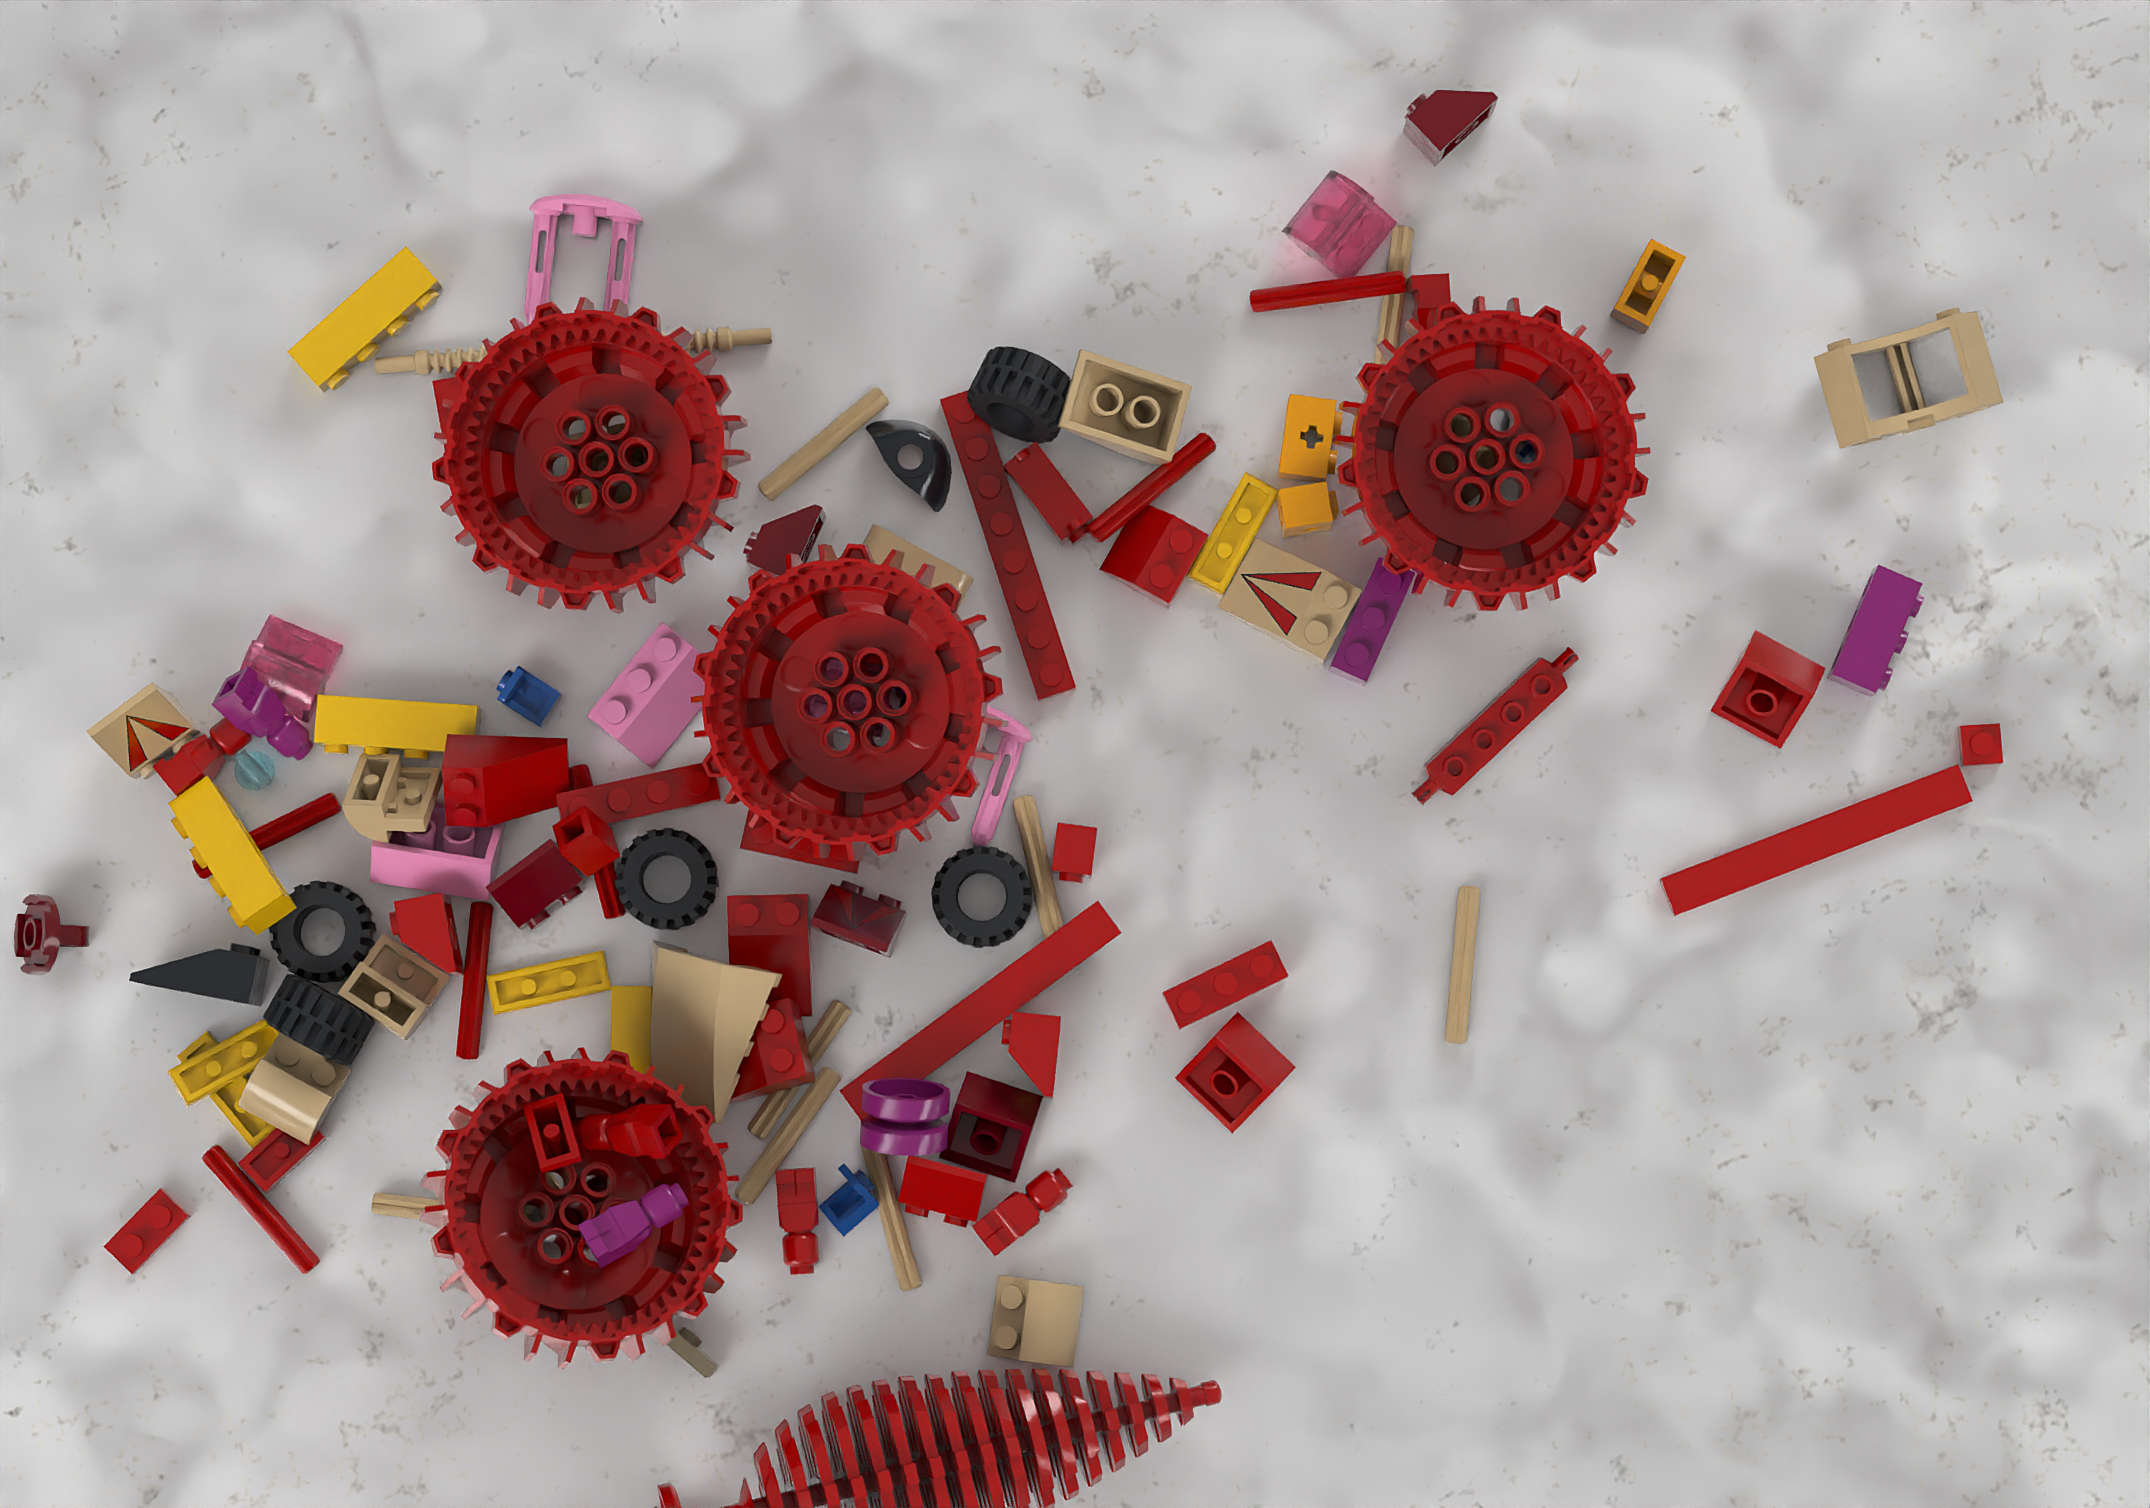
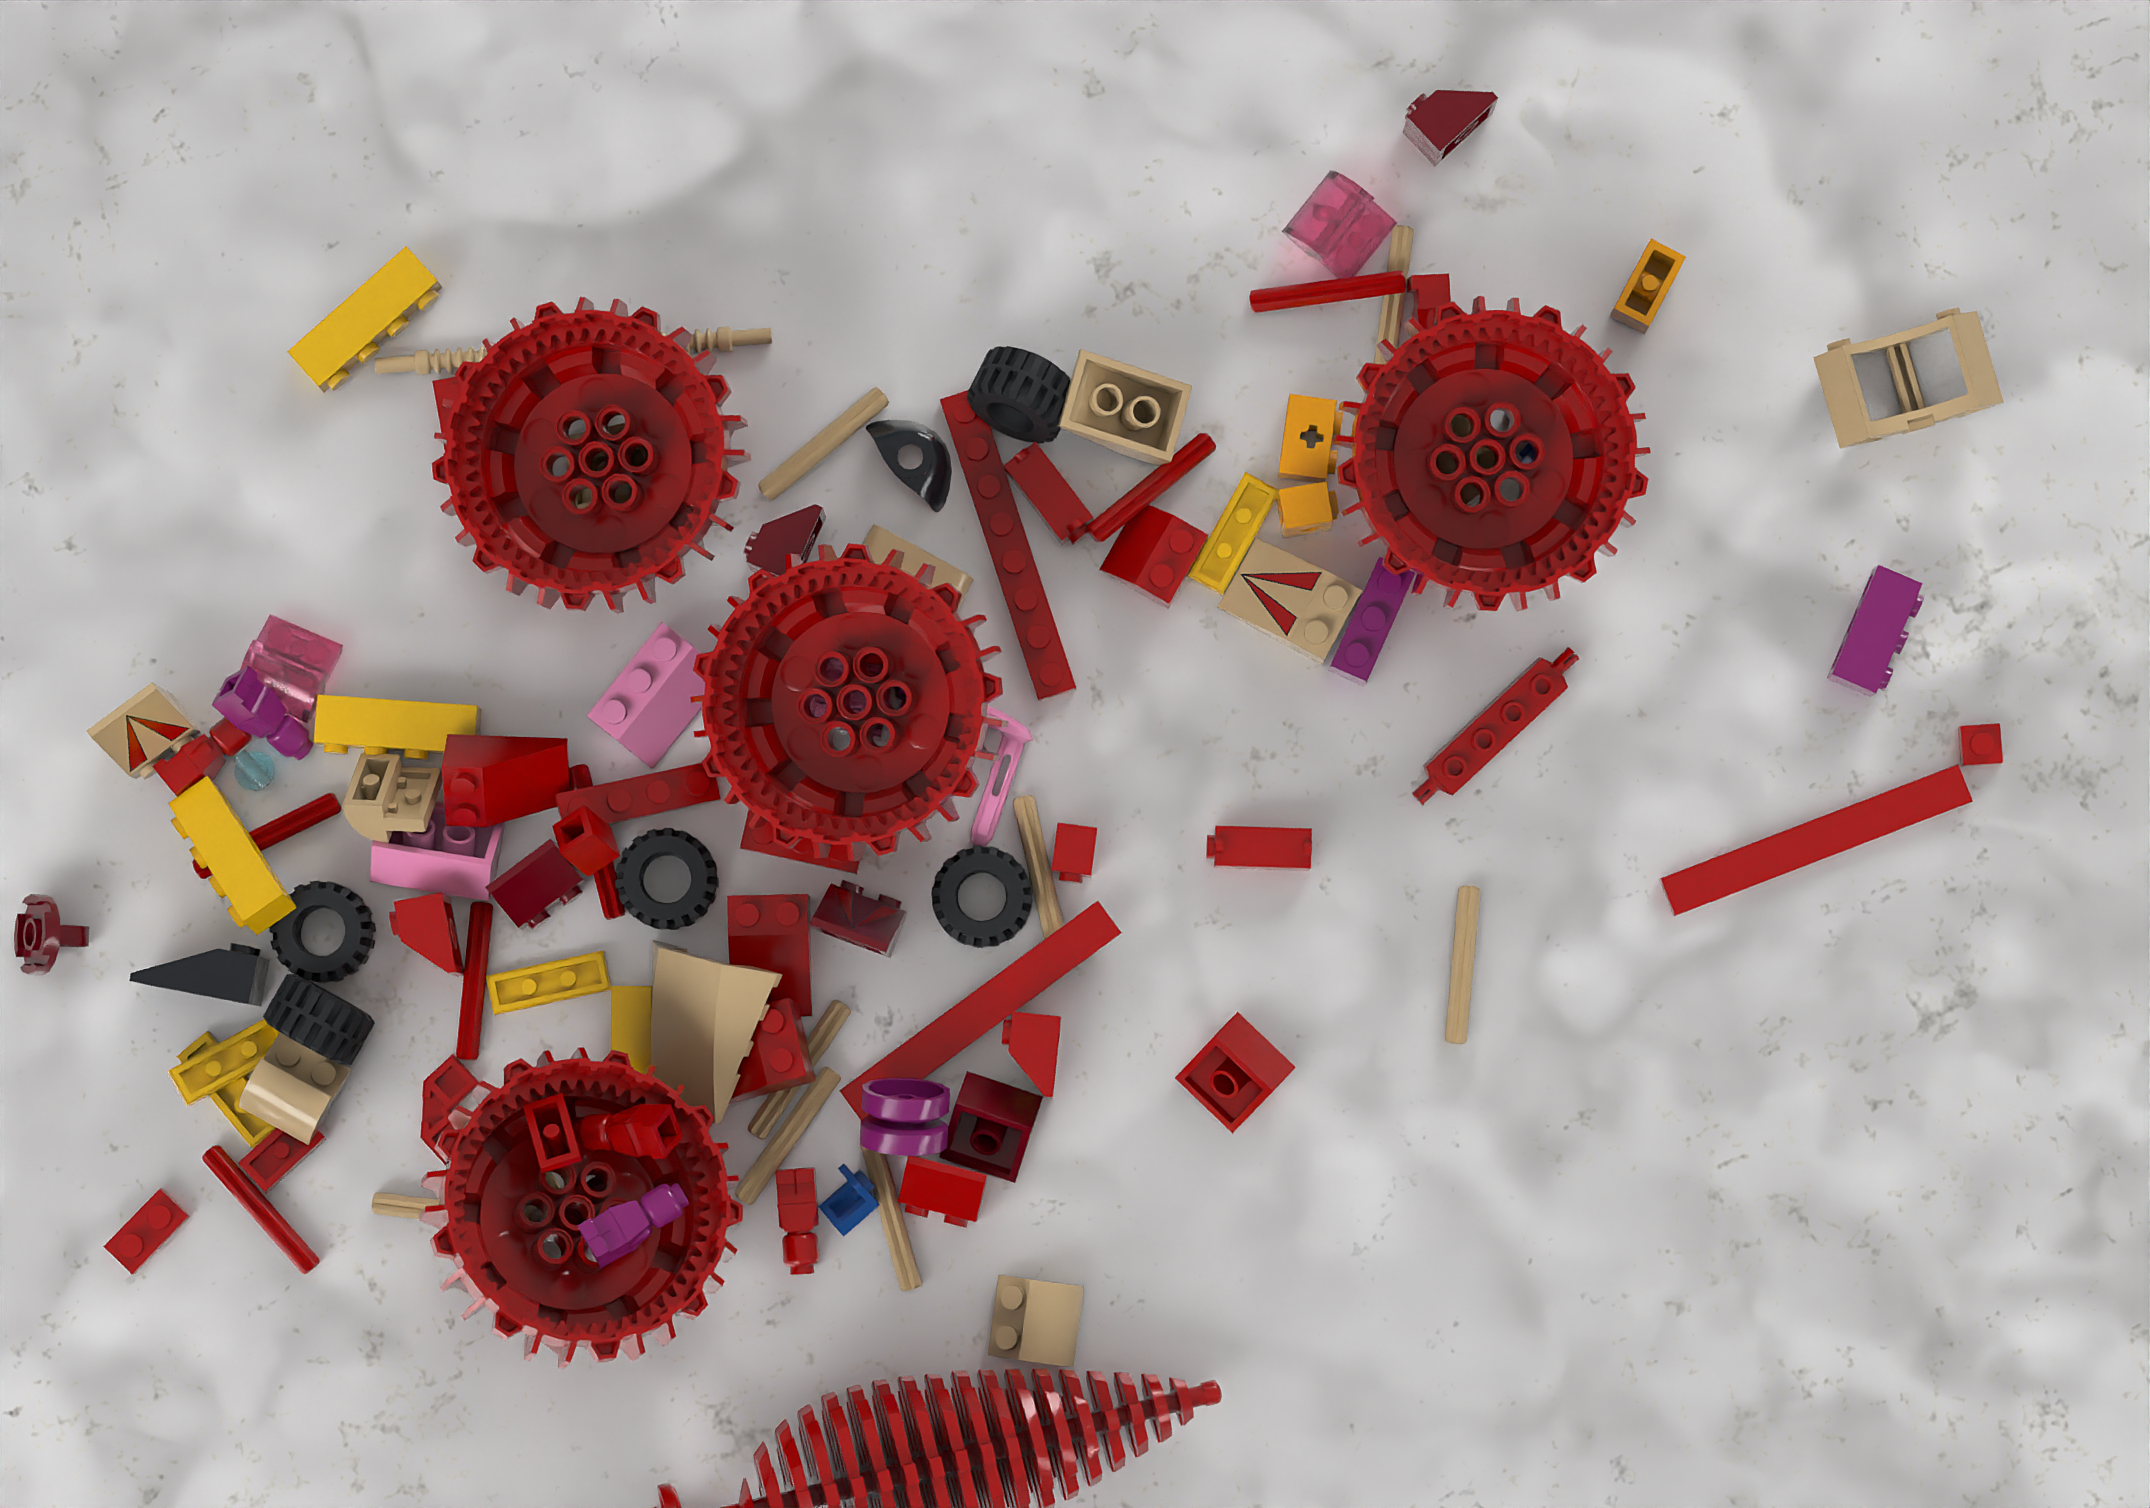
tan brick [337,933,450,1041] -> none
blue bracket [496,666,562,728] -> none
bright pink piece [524,194,643,325] -> none
dark tan plate [667,1326,720,1378] -> none
red piece [971,1168,1073,1257] -> none
red brick [1162,940,1289,1030] -> none
red slope [1710,630,1826,749] -> none
none -> red tile [420,1054,480,1165]
none -> red brick [1206,826,1312,871]

